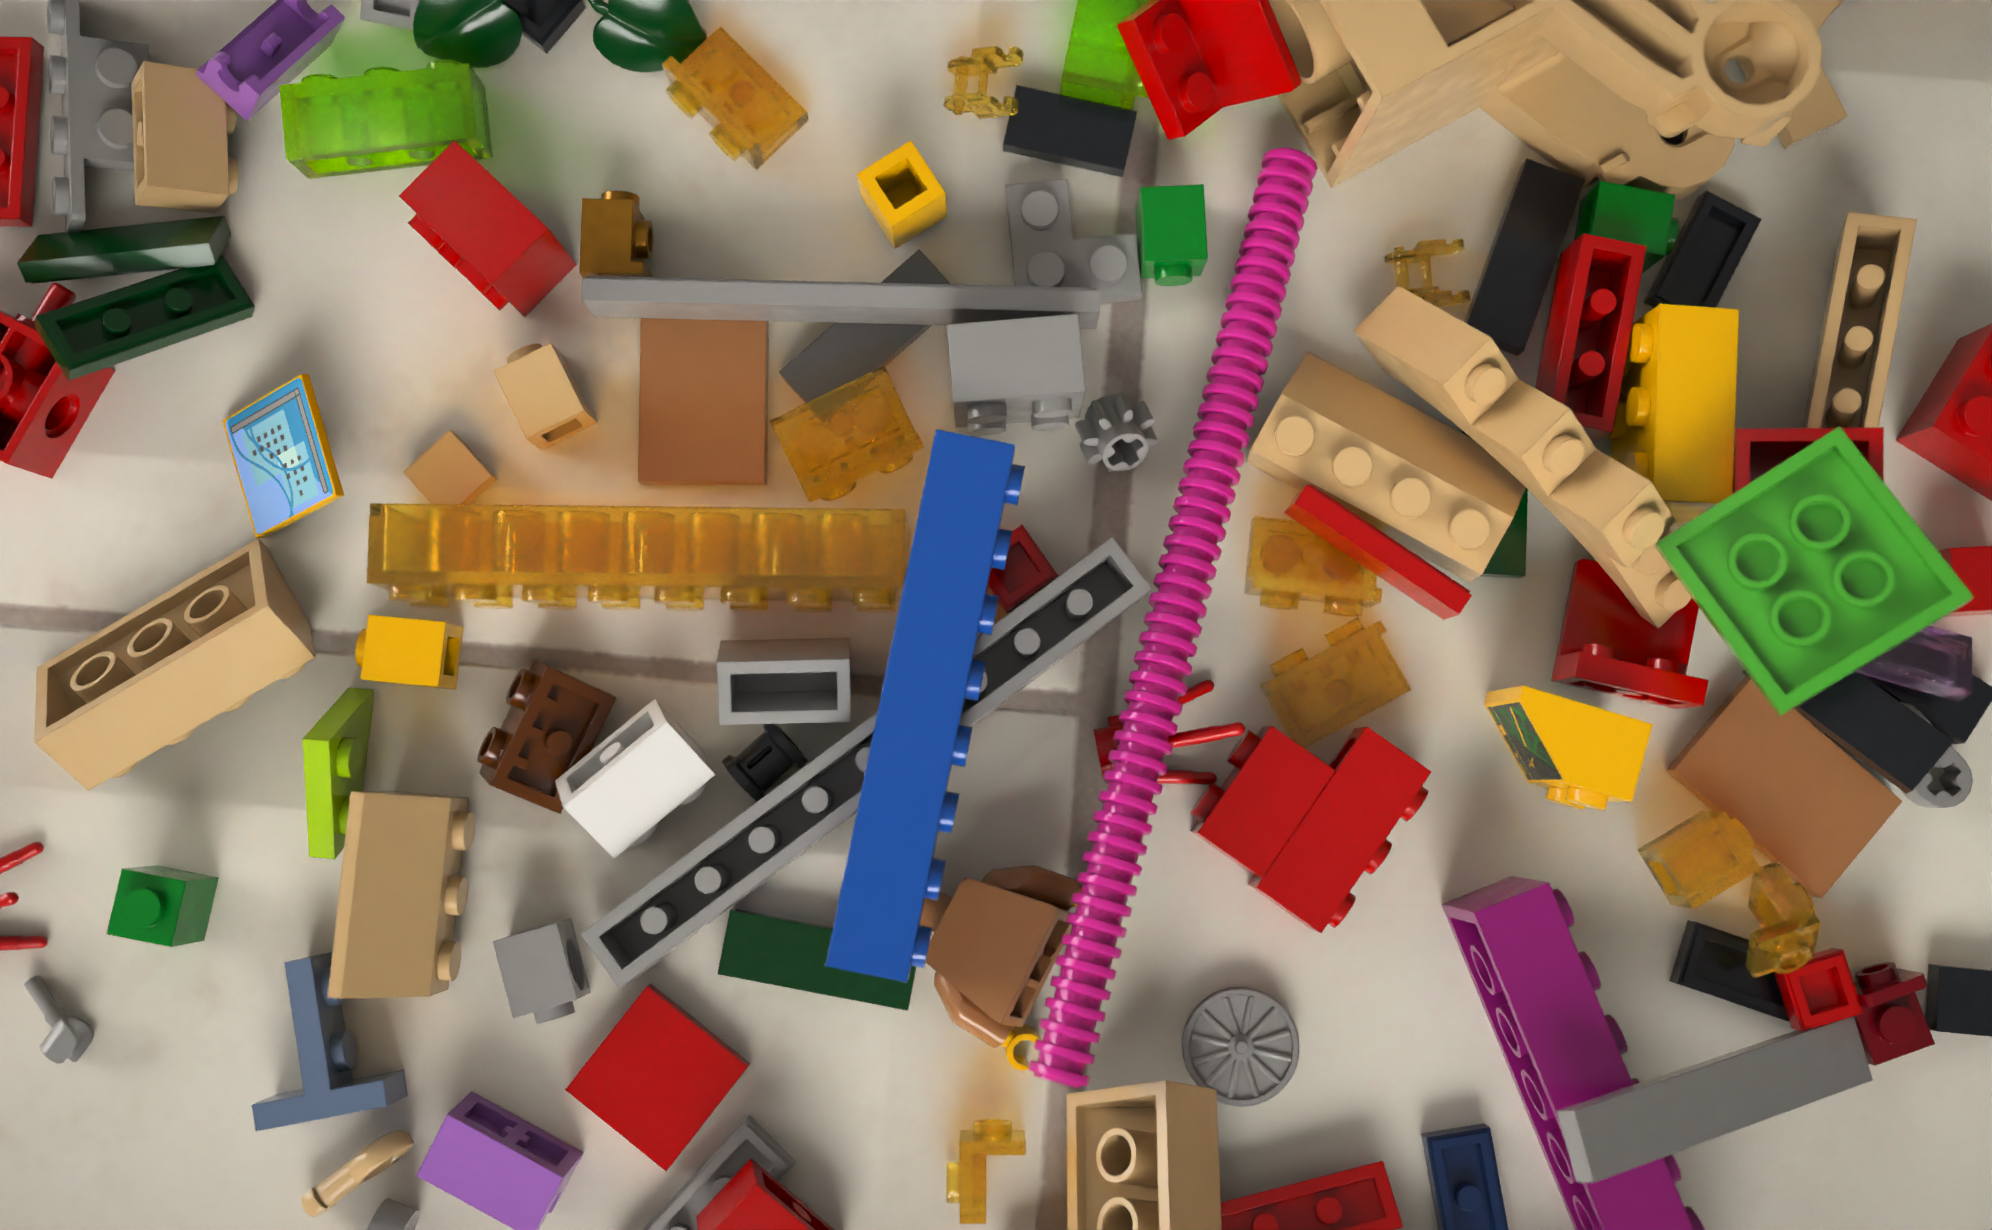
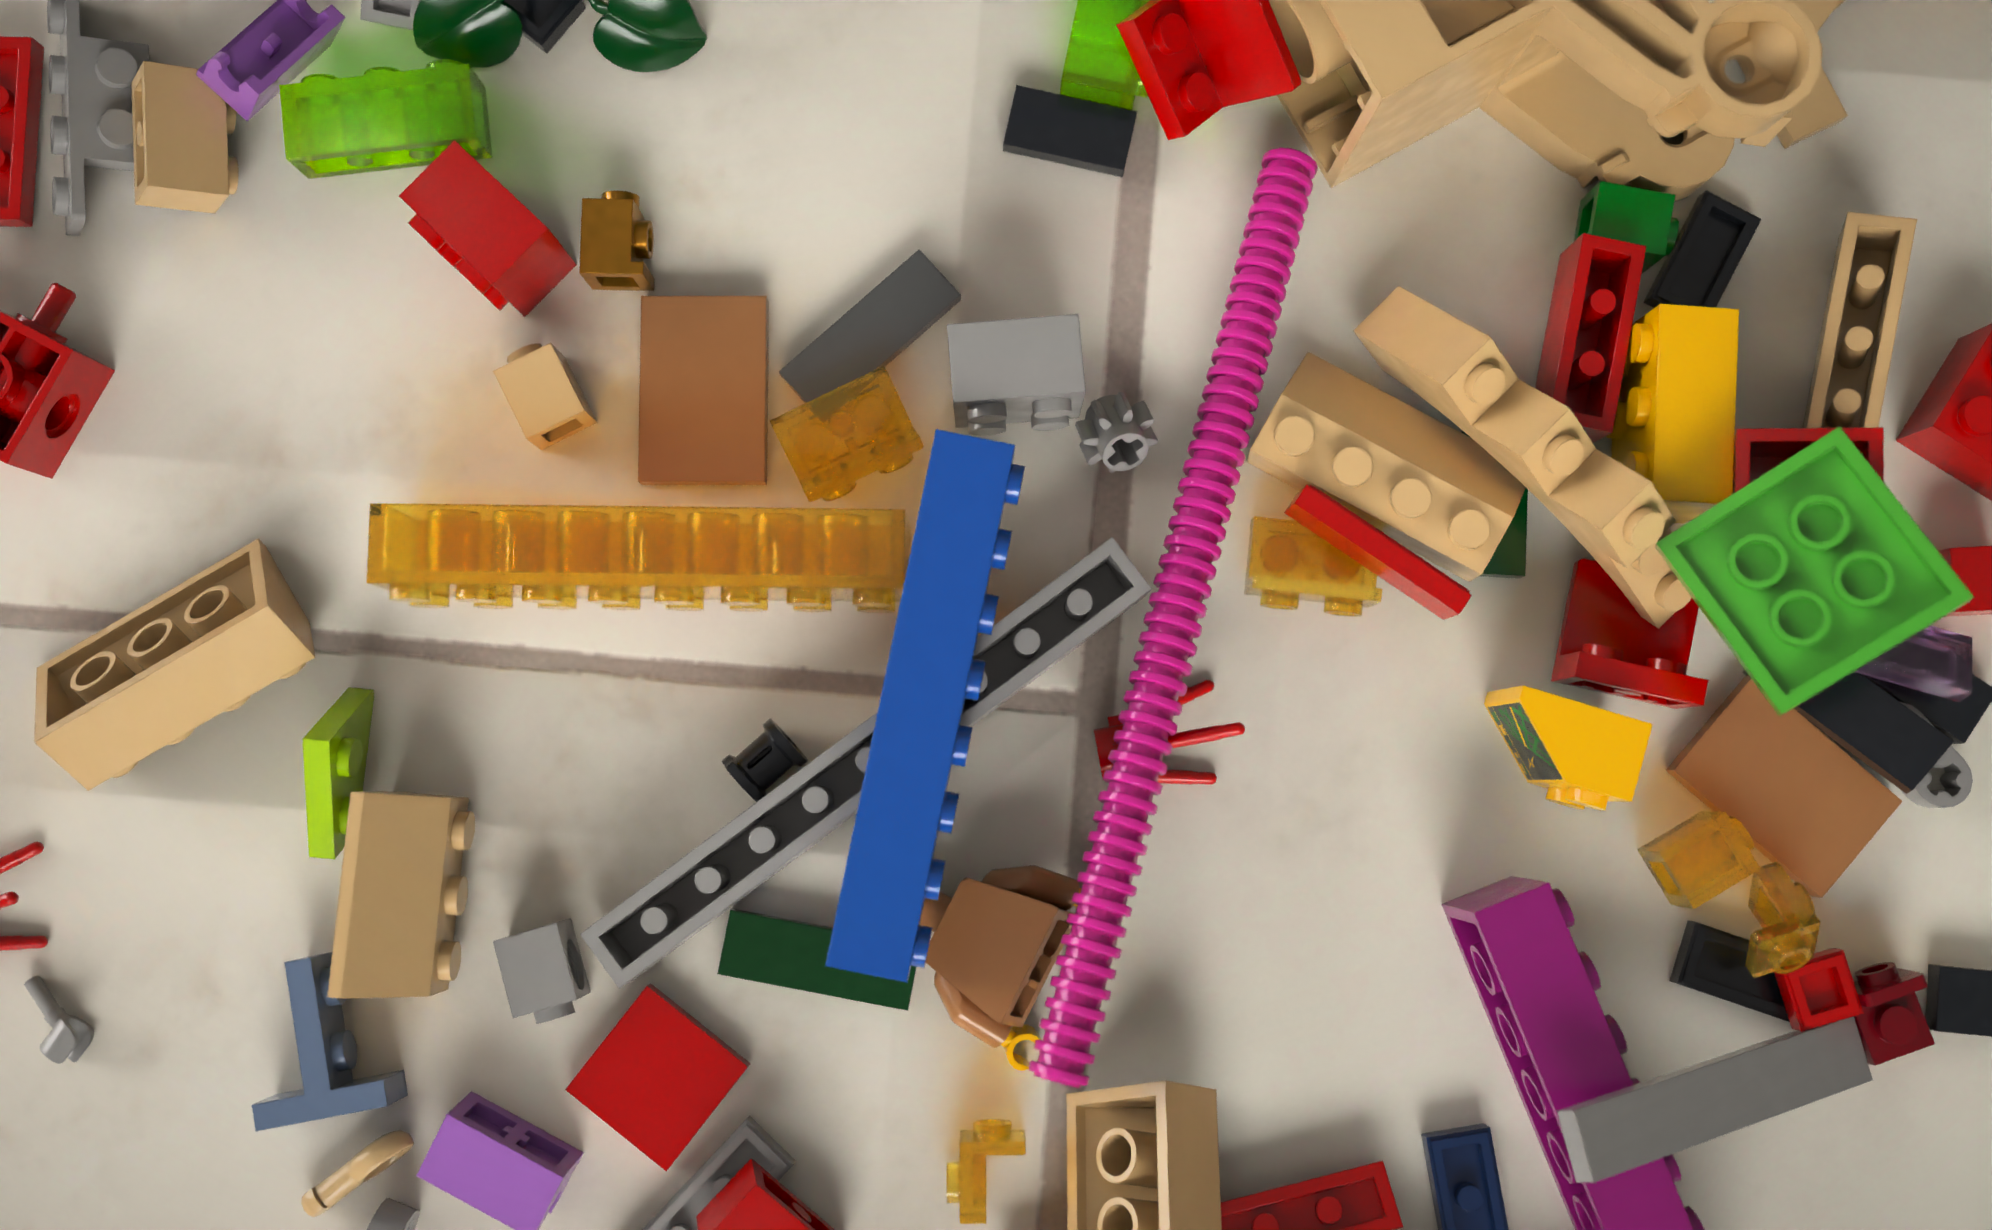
dark green tile [17,216,231,284] -> none
dark green tile [35,255,255,381] -> none
green brick [107,865,219,947] -> none
piece [222,374,344,539] -> none
yellow brick [355,615,464,690] -> none
tan tile [403,430,497,521] -> none
reddish brown bracket [477,659,617,814] -> none
white brick [555,698,716,858] -> none
light grey tile [582,276,1100,329] -> none
clear yellow bracket [662,26,809,170] -> none
light grey brick [717,638,851,725] -> none
yellow brick [857,140,947,249] -> none
clear yellow piece [943,46,1024,119] -> none
red tile [988,524,1058,613] -> none
light grey plate [1005,179,1142,304] -> none
green brick [1135,184,1208,286] -> none
light grey wheel [1182,987,1299,1107] -> none
red brick [1190,725,1336,878] -> none
red brick [1248,727,1431,933] -> none
clear yellow bracket [1260,617,1411,748] -> none
clear yellow piece [1384,239,1470,307] -> none
black tile [1464,158,1585,356] -> none

